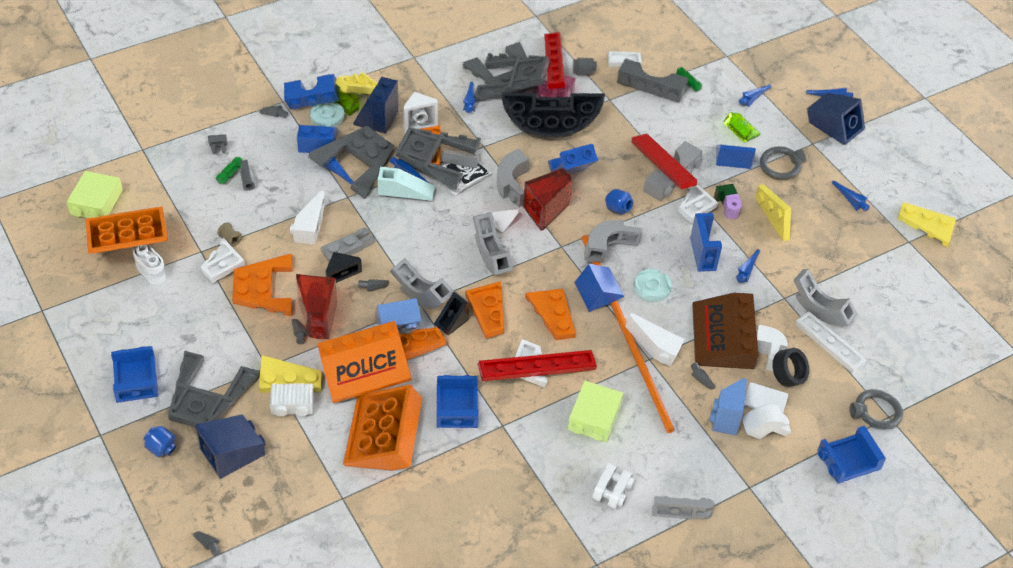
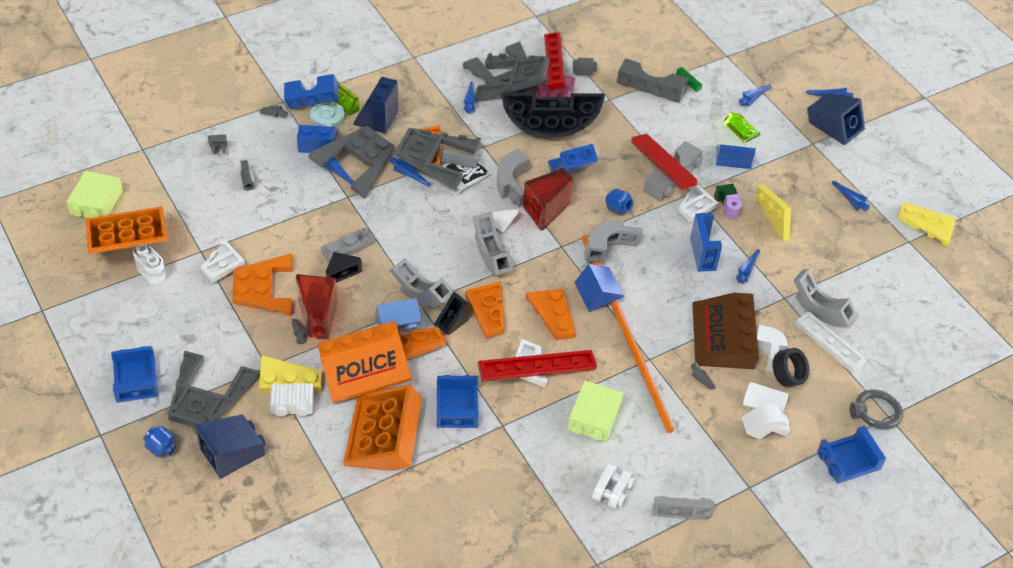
dark grey bar [192,531,221,556] -> none
green axle [216,157,243,184] -> none
dark tan bush [217,222,242,247] -> none
white slope [290,191,325,244] -> none
light yellow wing [335,72,377,95] -> none
dark grey bar [358,279,389,291] -> none
light aqua slope [378,167,435,201] -> none
white slope [403,92,438,134] -> none
white tile [607,51,642,67] -> none
white slope [625,313,684,367] -> none
light aqua tile [634,269,672,302] -> none
medium blue slope [709,378,747,435] -> none
dark grey piece [760,146,806,180] -> none

